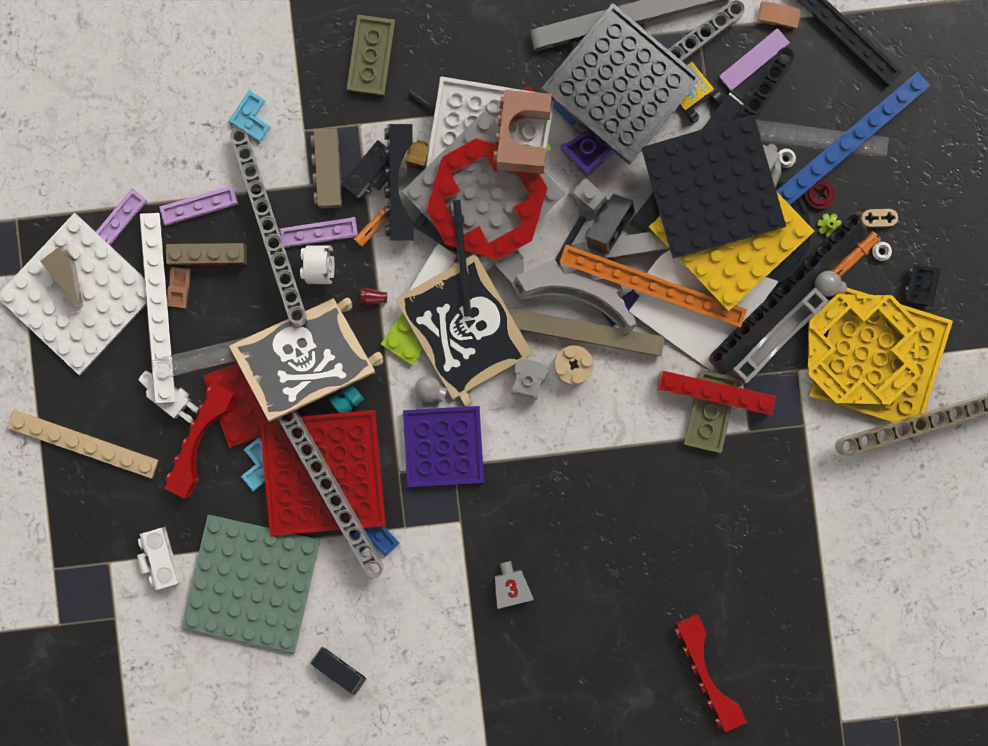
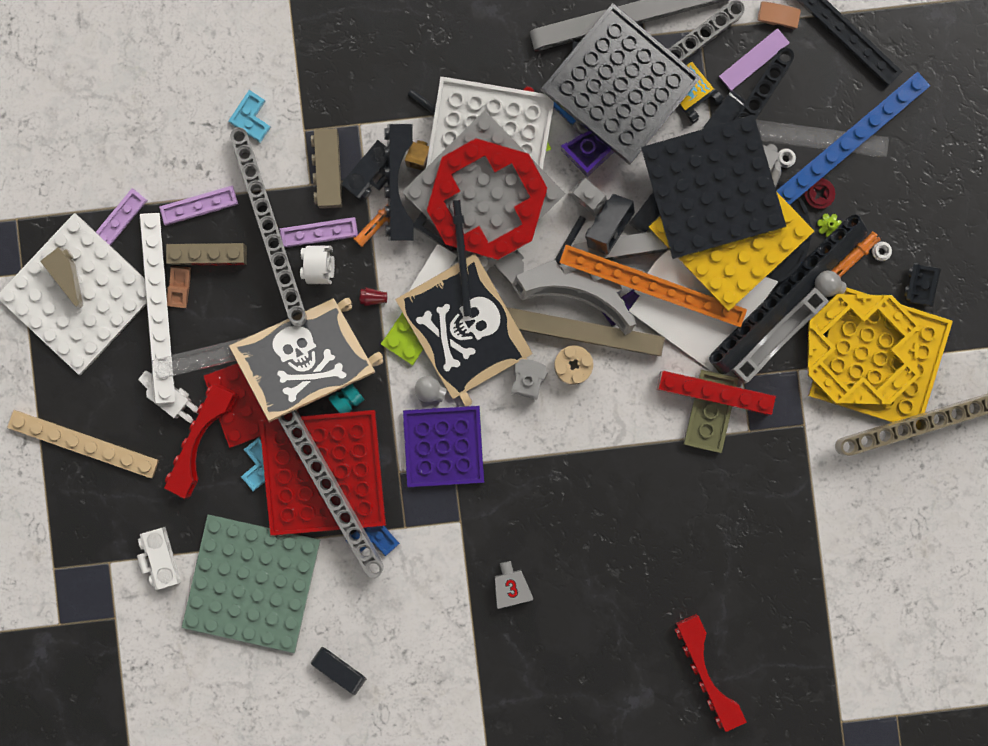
olive plate [347,15,395,96] -> none
arch [493,90,552,174] -> none
tan beam [860,209,898,228] -> none

